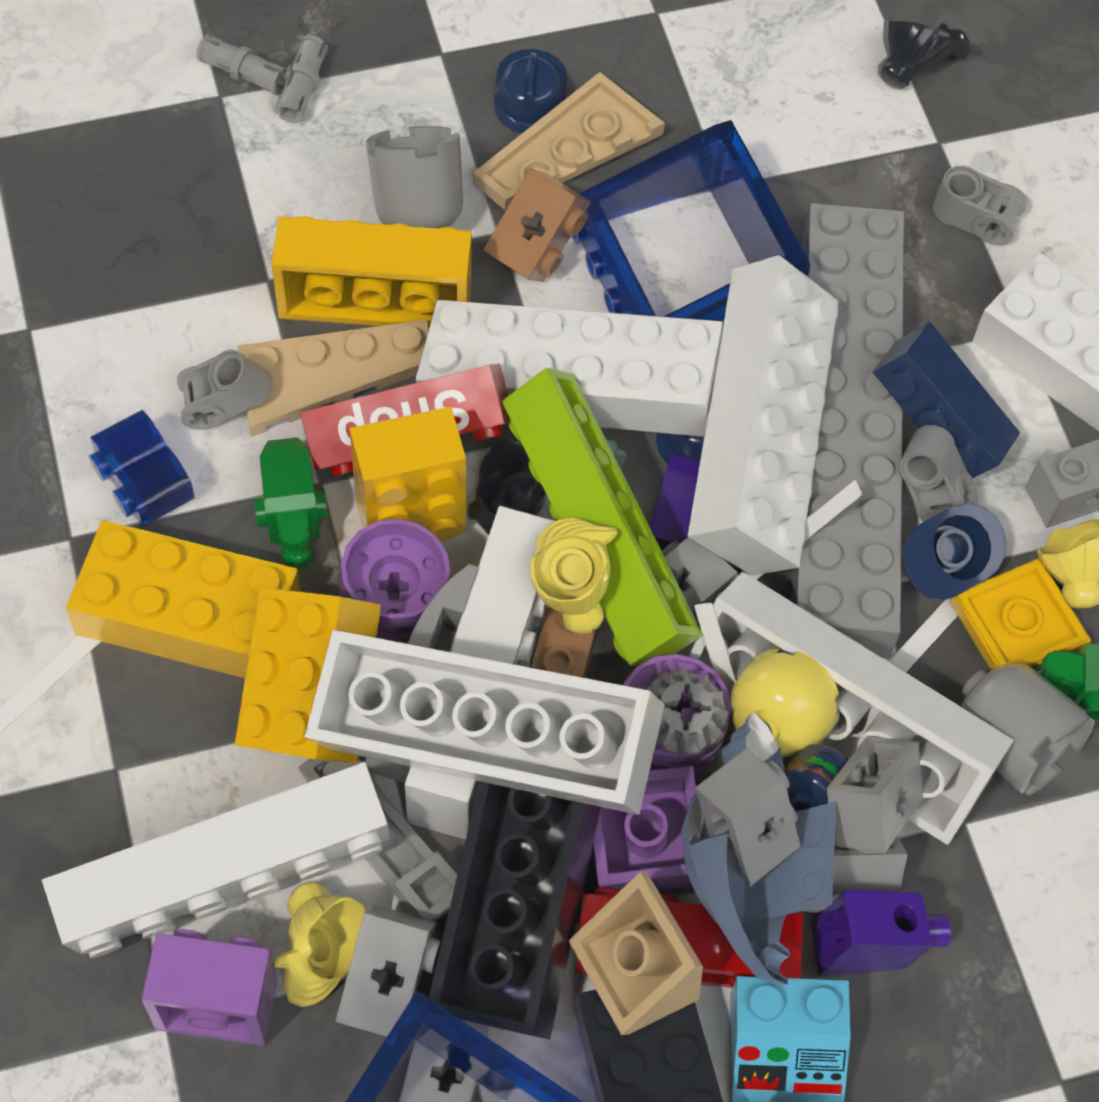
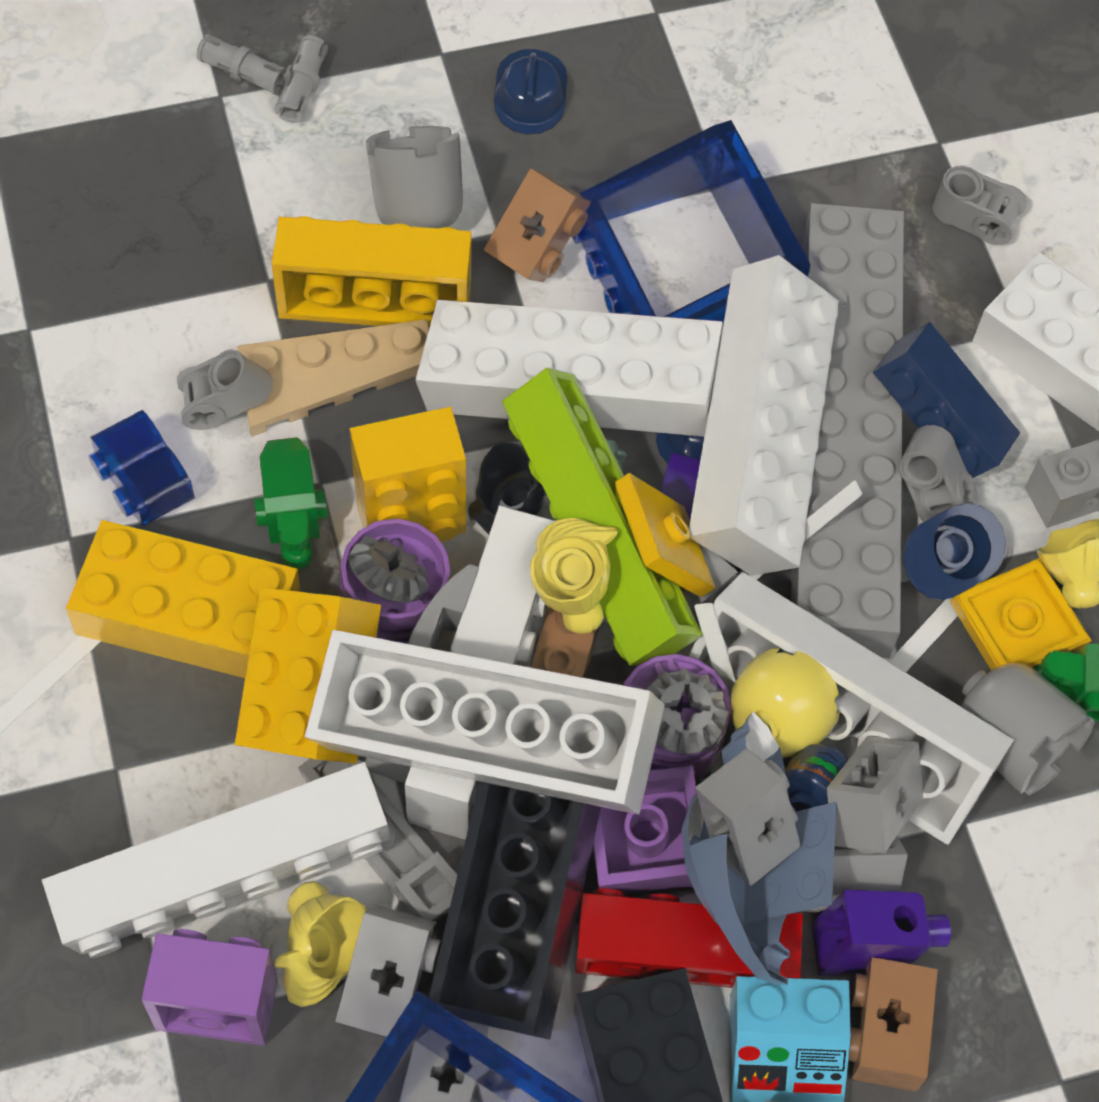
brick [300,363,510,476] -> none
tan wing [473,72,665,210] -> none
tan slope [569,872,703,1035] -> none
black hair [878,21,972,89] -> none
none -> dark grey gear [349,536,429,603]
none -> yellow plate [615,473,716,597]
none -> medium nougat brick [848,957,938,1092]

